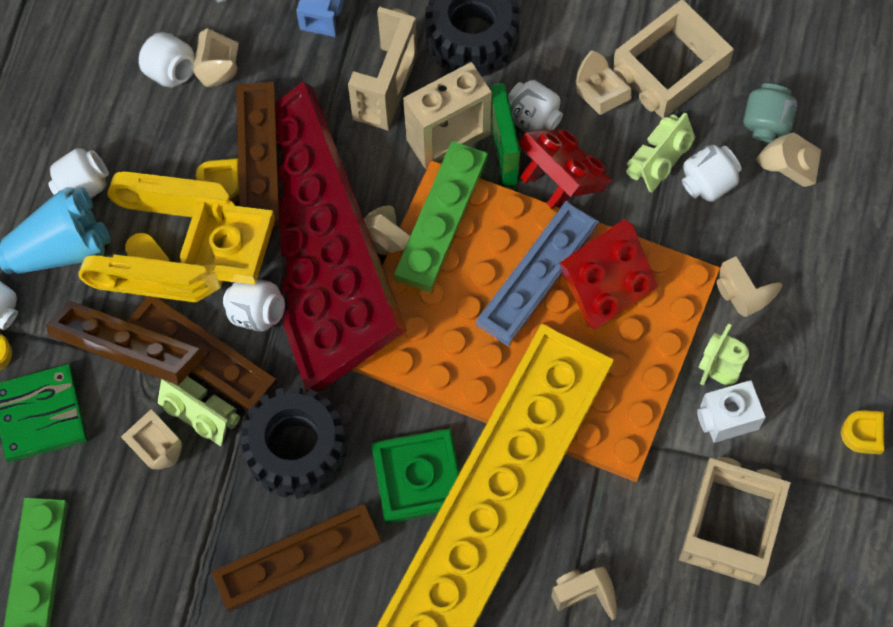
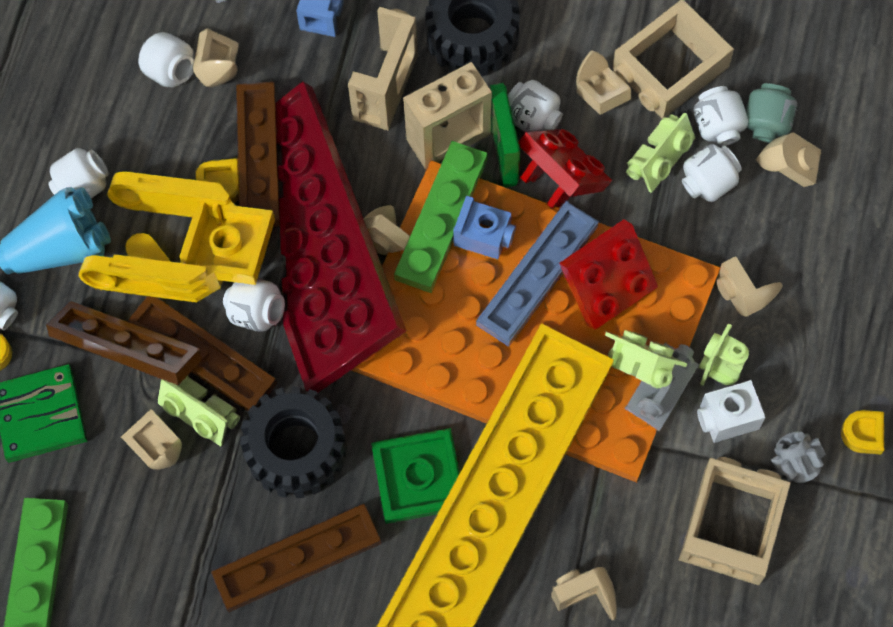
none -> medium blue brick [453,196,516,260]
none -> yellowish green hinge [605,330,687,388]
none -> light grey hinge [625,343,699,431]
none -> white head [693,86,748,146]
none -> light grey gear [771,432,826,483]

